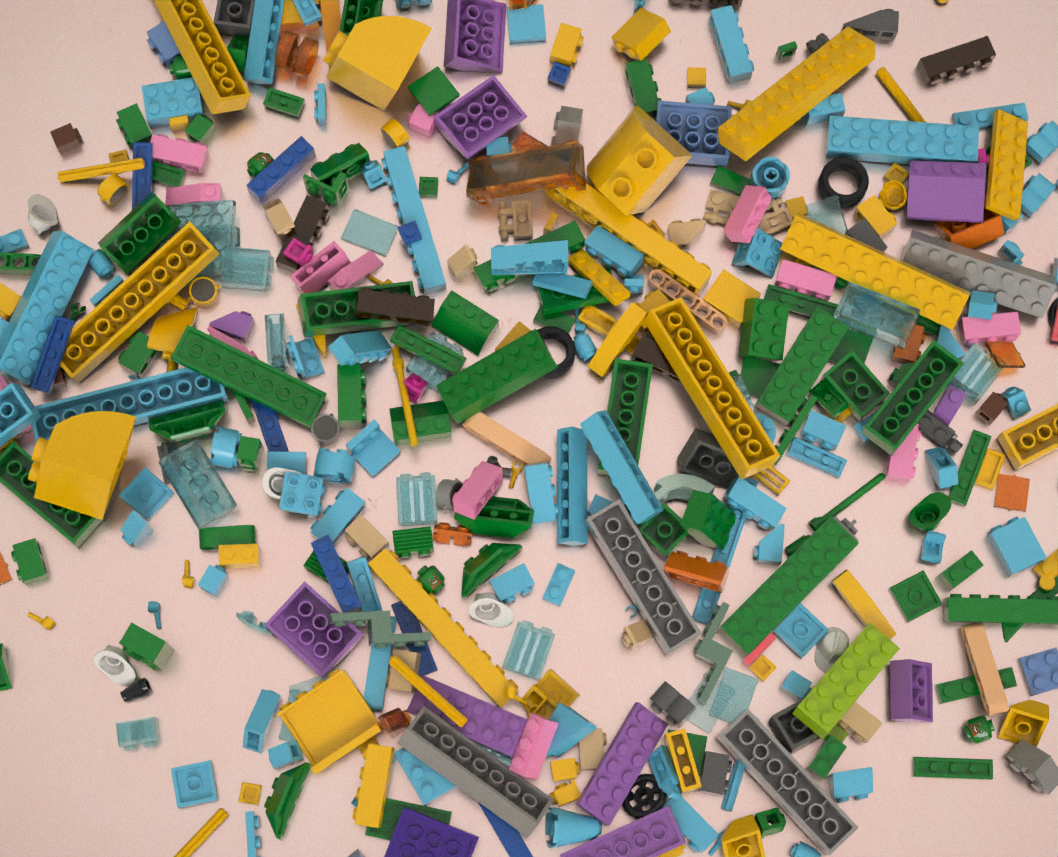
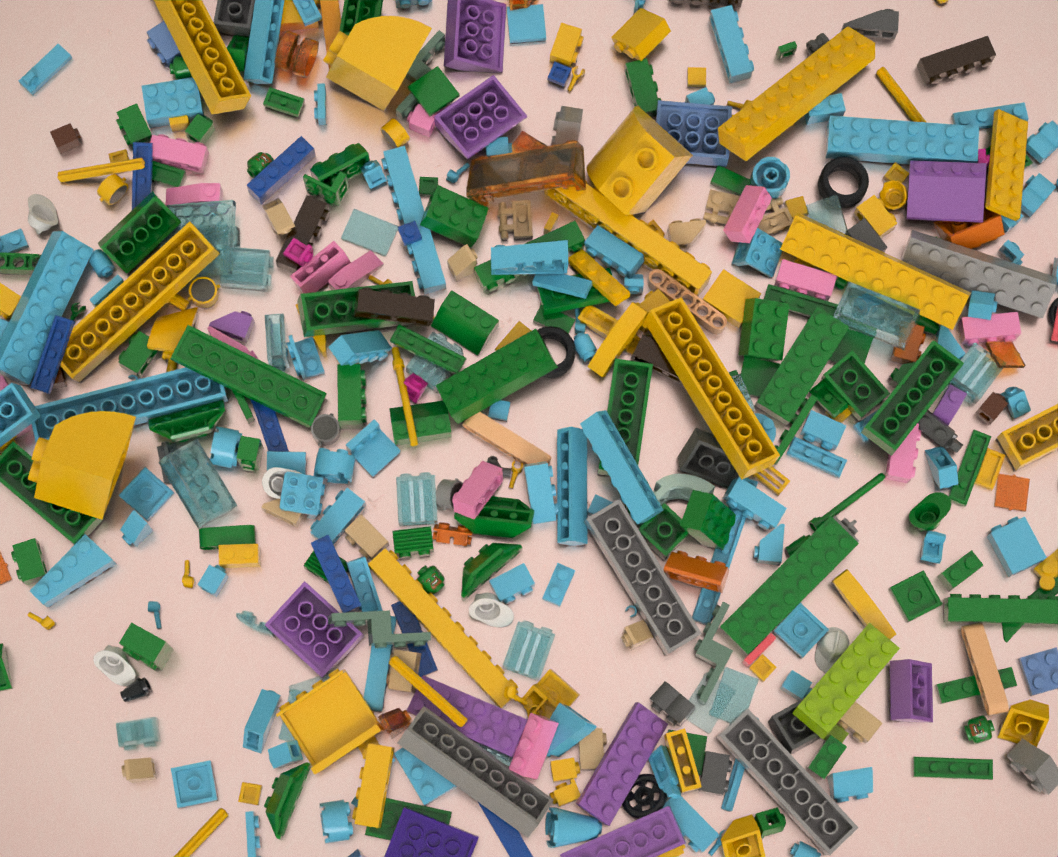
none -> medium azure hinge [18,44,72,96]
none -> medium azure wedge [30,534,116,608]
none -> tan slope [121,757,157,783]
none -> tan slope [261,499,304,528]
none -> medium azure brick [319,799,353,844]
none -> sand green bracket [396,30,445,120]
none -> green brick [420,185,489,248]
none -> medium azure tile [488,400,510,422]
none -> yellow hand [567,66,585,91]

